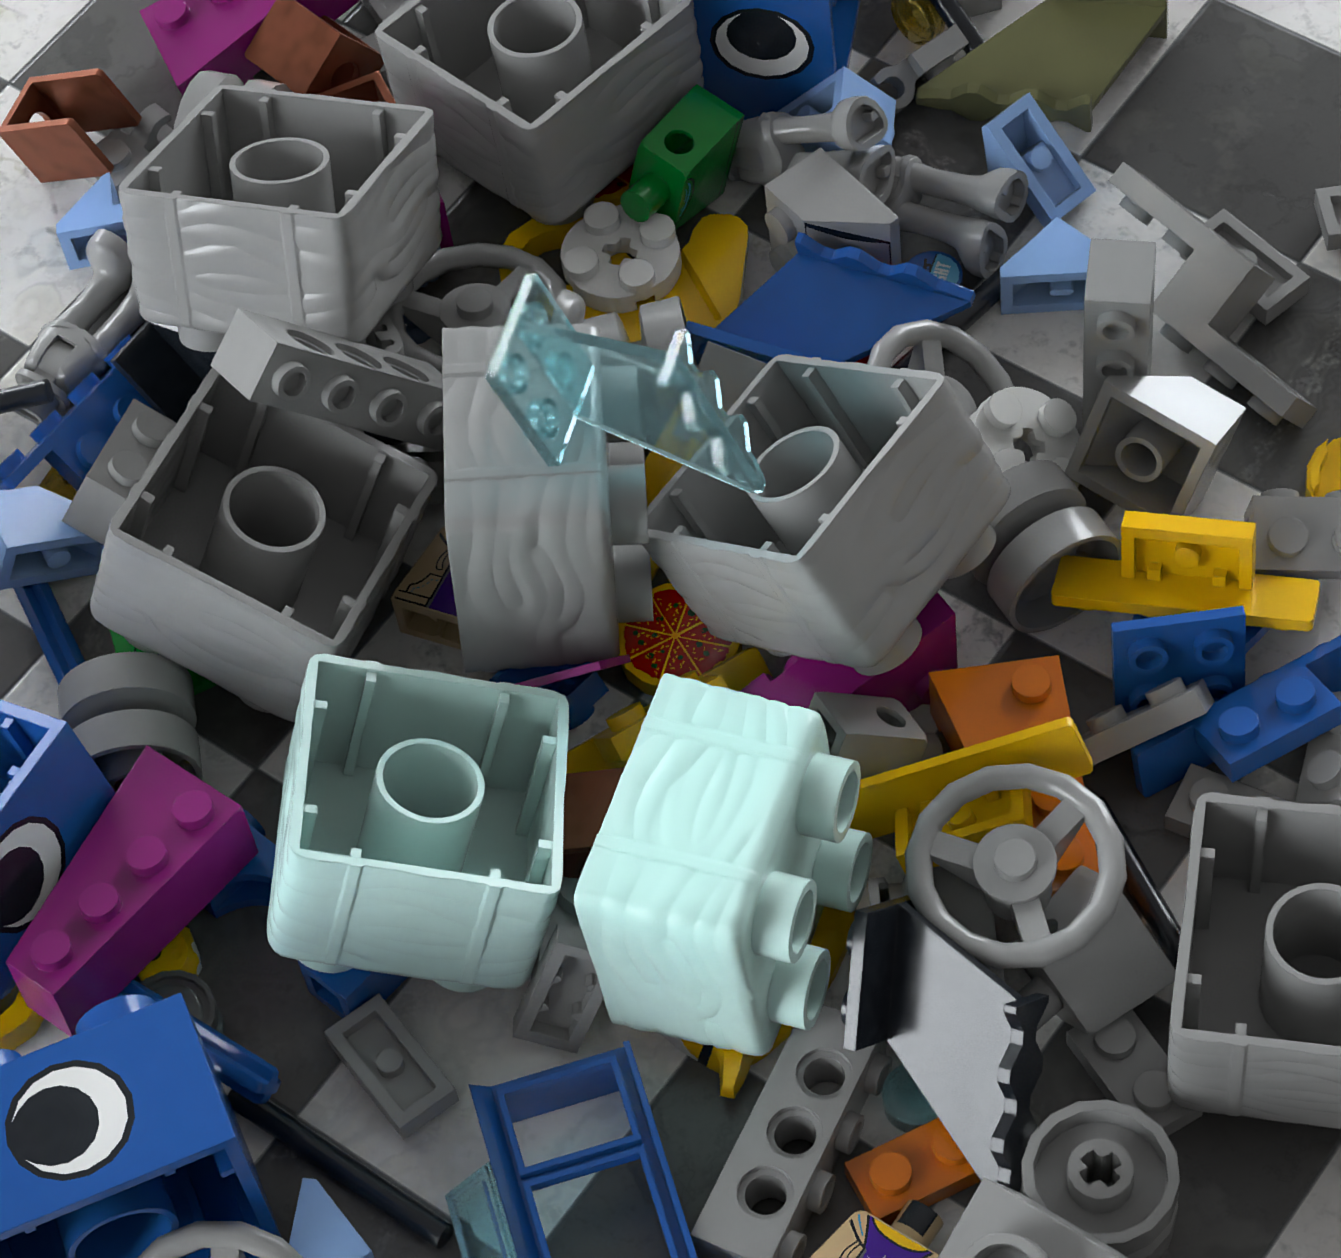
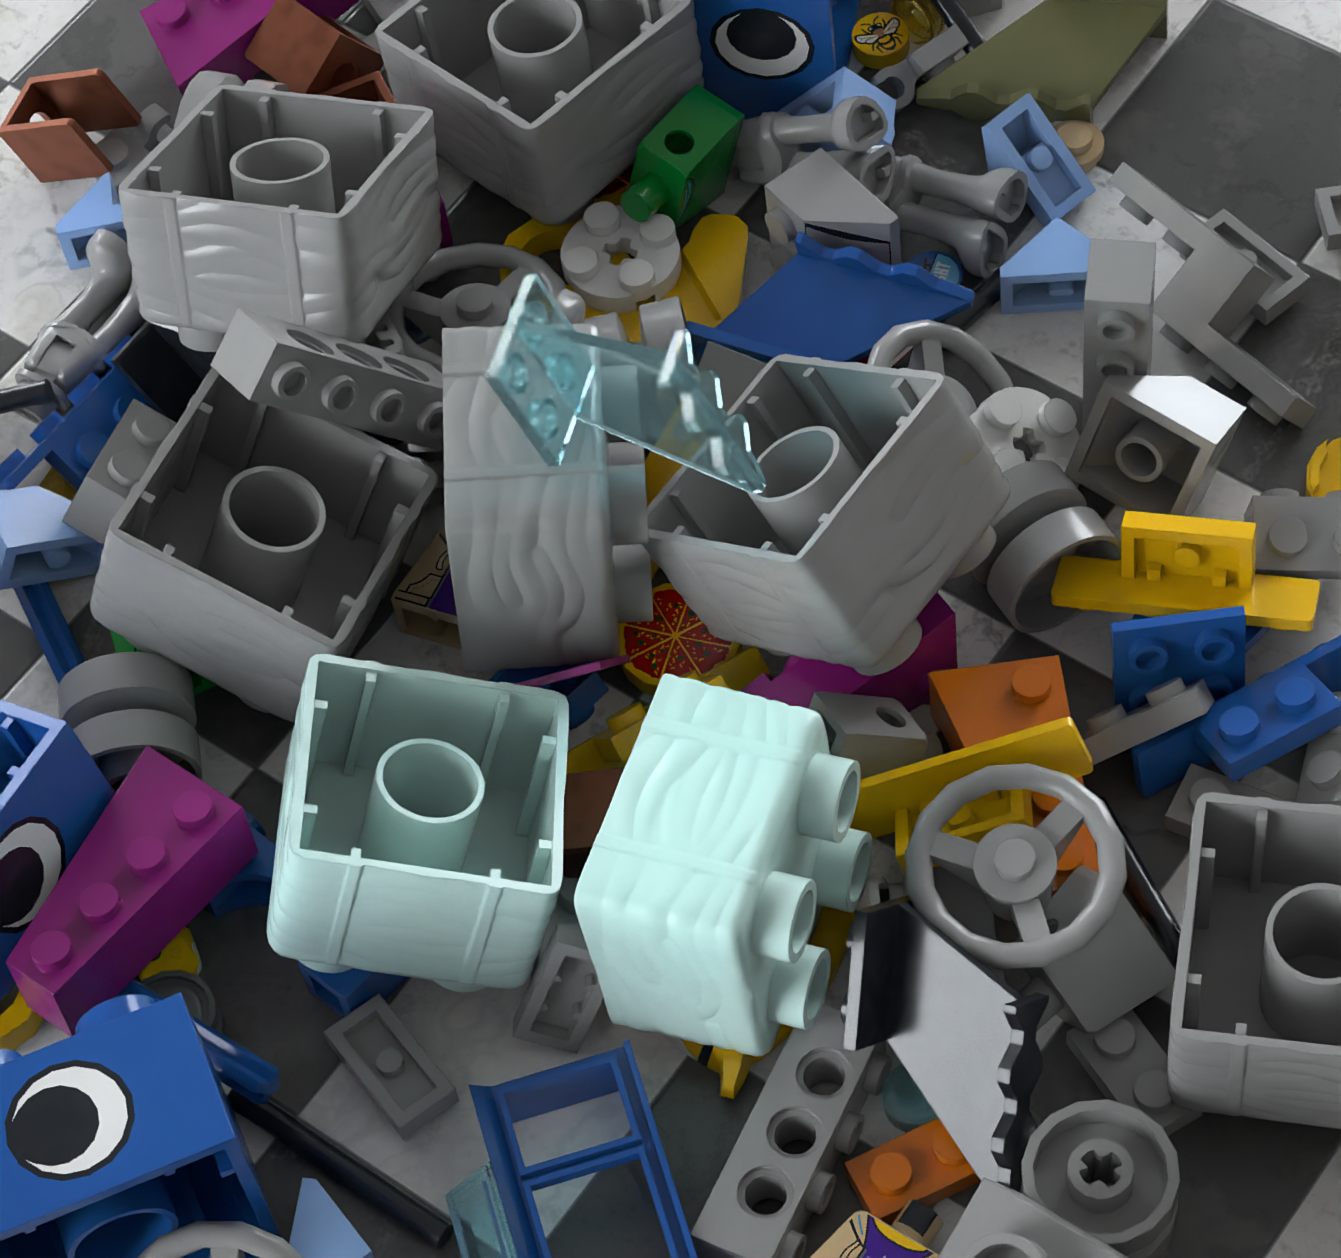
none -> yellow tile [851,12,910,69]
none -> tan plate [1053,120,1104,173]

